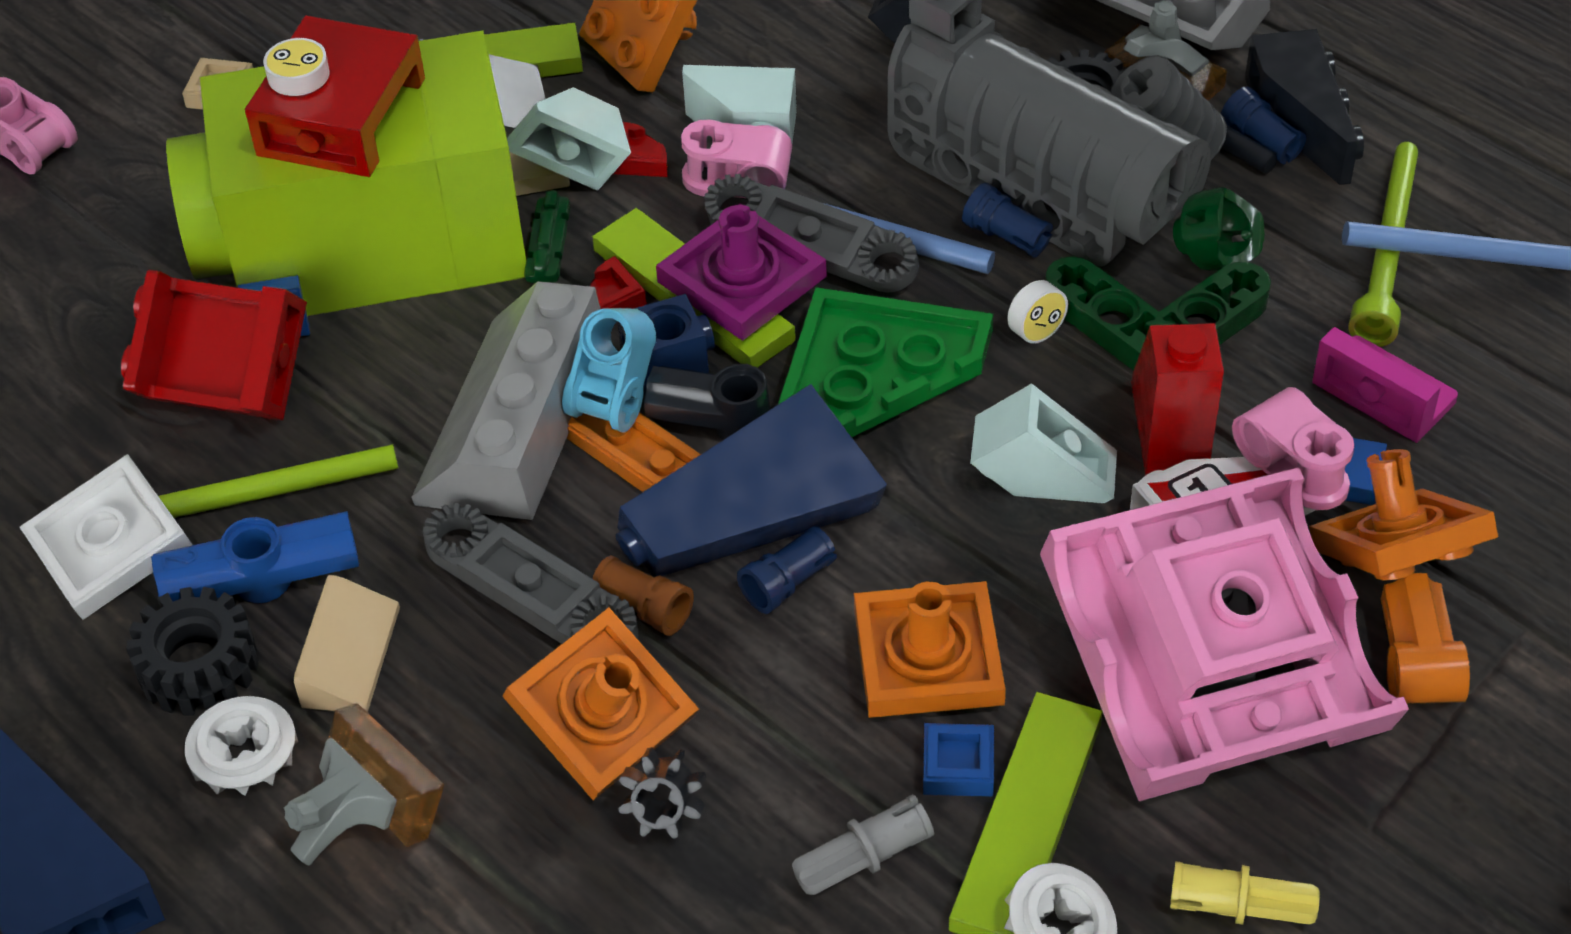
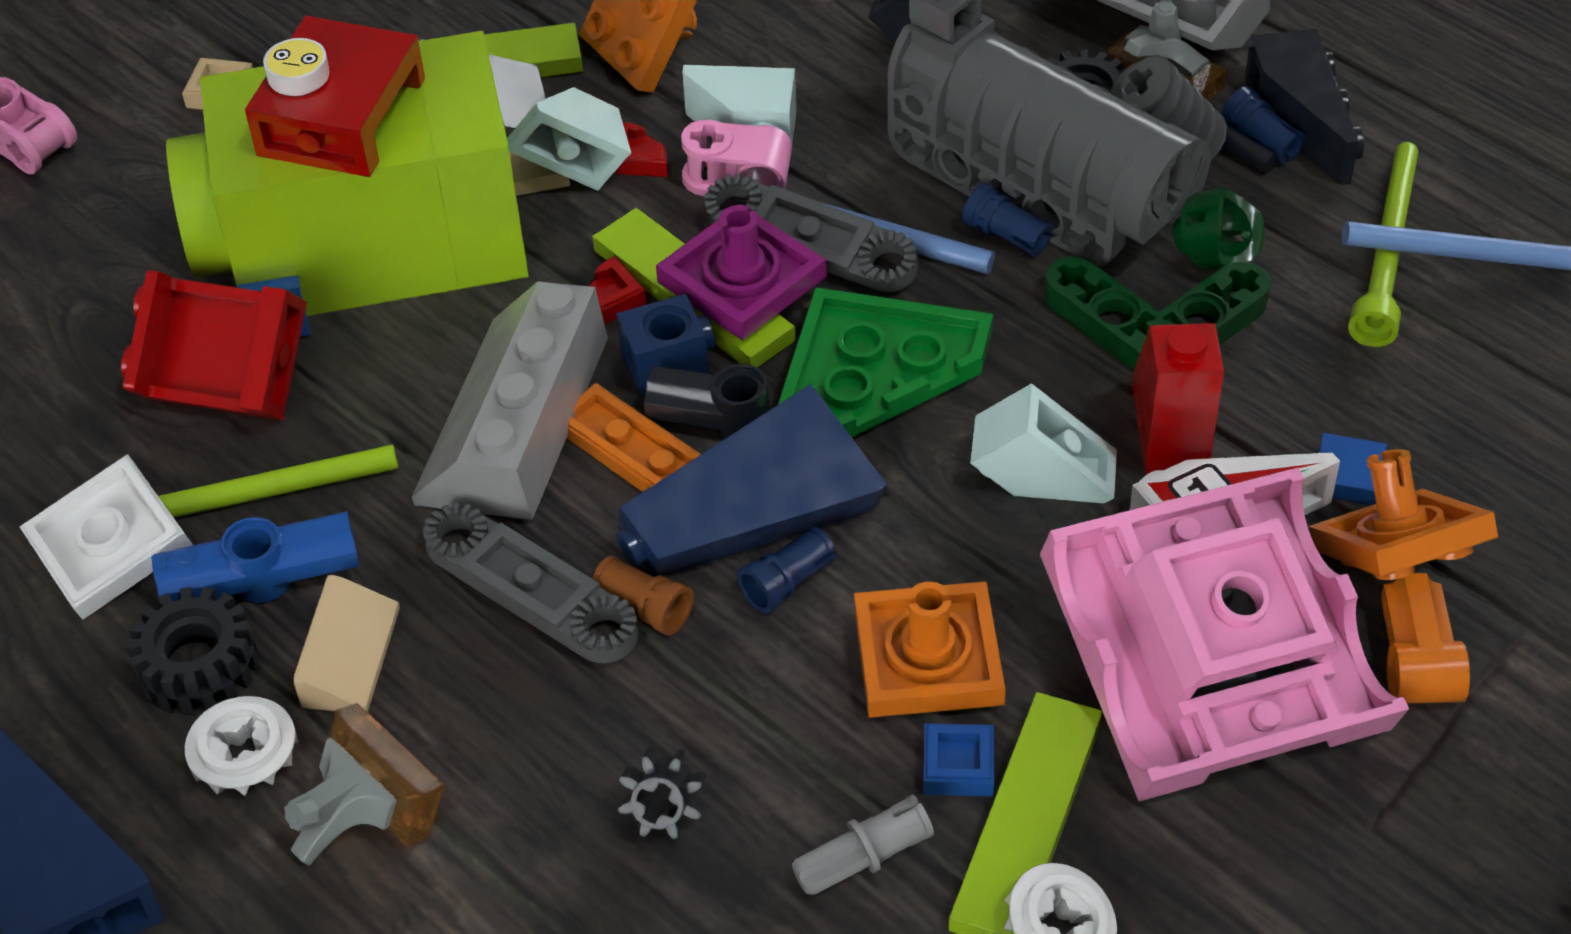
orange plate [502,608,699,800] -> none
dark green axle [524,190,571,283] -> none
medium azure piece [562,308,656,433] -> none
tile [1008,280,1068,343] -> none
light yellow axle [1170,861,1320,925] -> none
bright pink piece [1232,387,1354,510] -> none
dark pink panel [1312,327,1458,443] -> none

